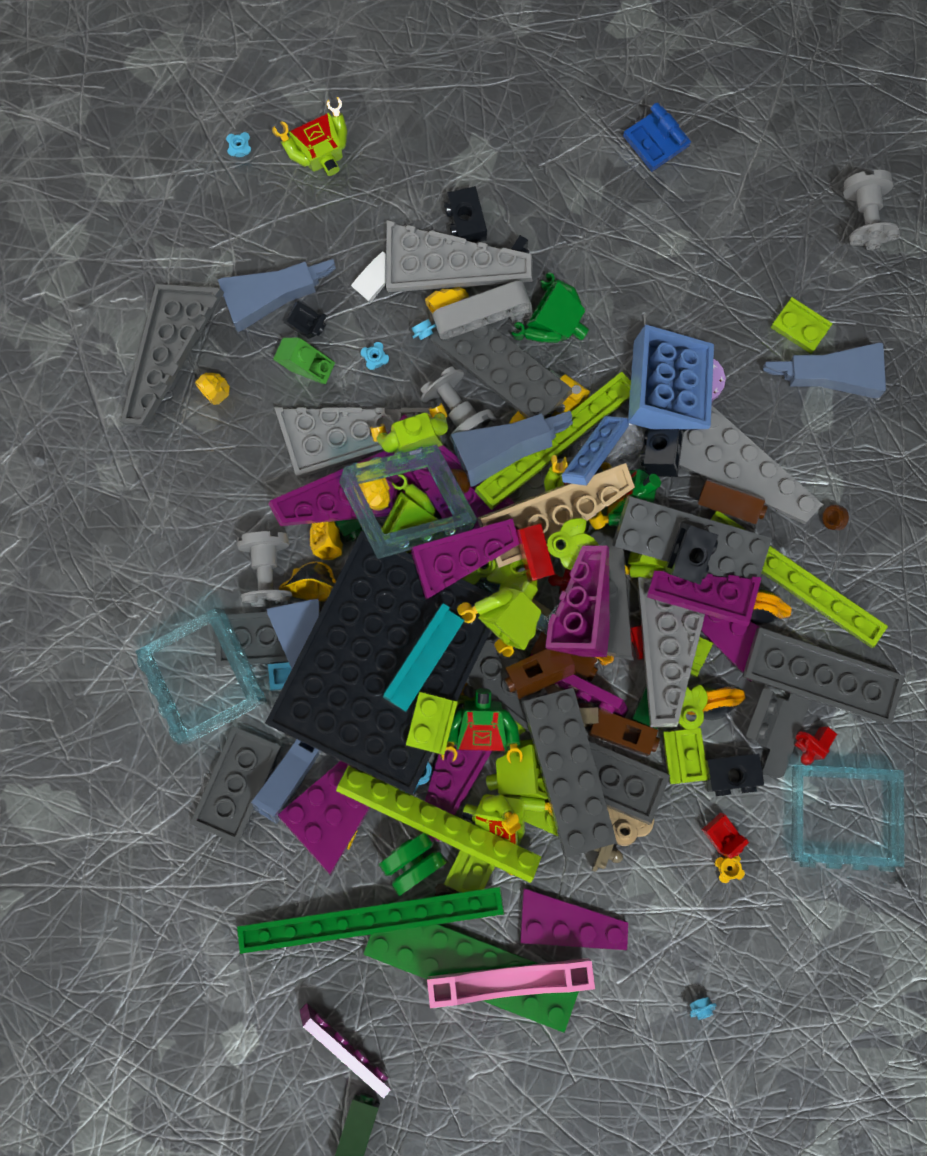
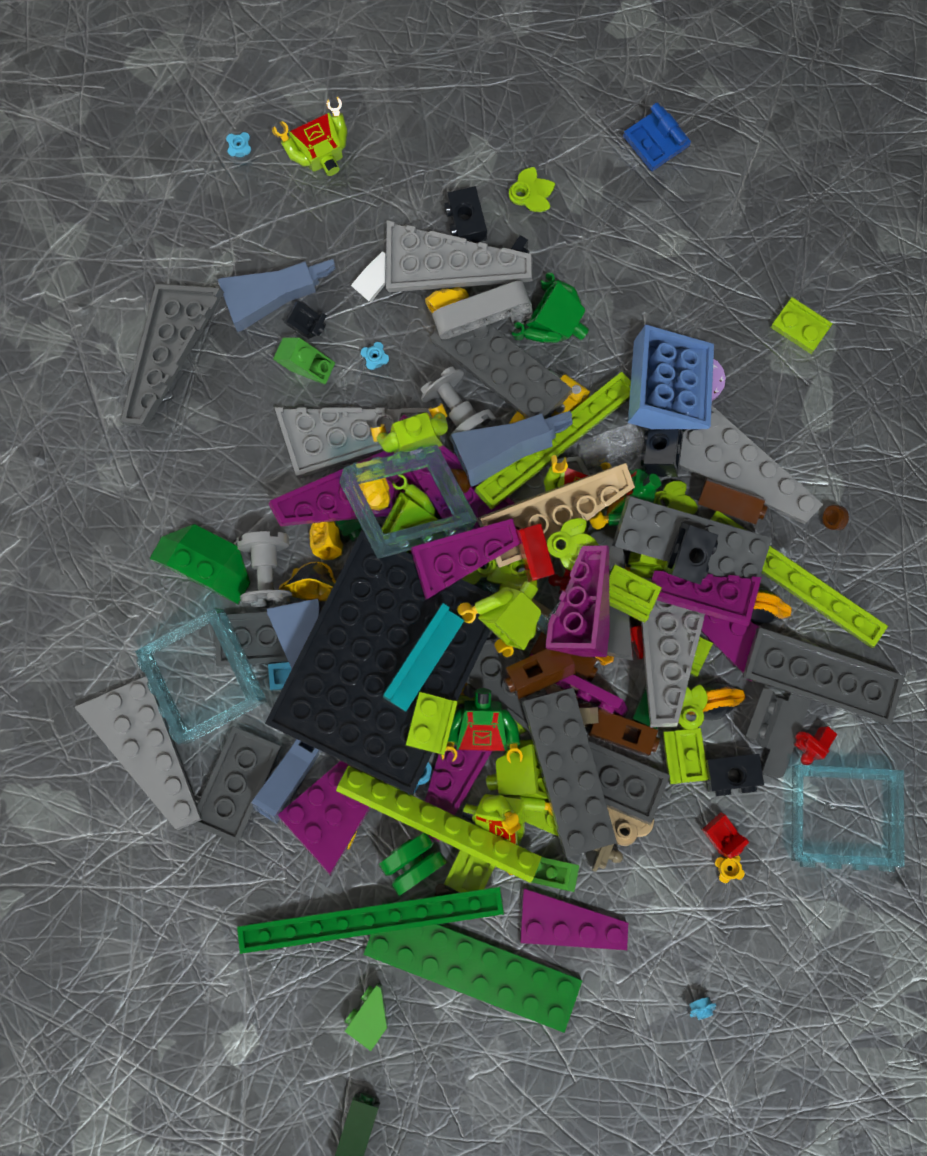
yellow rock [195,373,230,405] -> none
wing [299,1003,391,1098] -> none
medium azure plate [412,319,436,340] -> none
bright pink arch [427,958,595,1008] -> none
medium blue tile [562,416,629,486] -> none
sand blue piece [763,343,886,398] -> none
light grey piece [843,169,900,250] -> none
none -> light grey wing [75,676,202,830]
none -> green wedge [149,524,251,605]
none -> bright green slope [344,983,388,1051]
none -> lime plate [509,167,555,212]
none -> bright green slope [532,857,579,892]
none -> lime plate [609,565,662,623]
none -> lime plate [654,481,698,515]

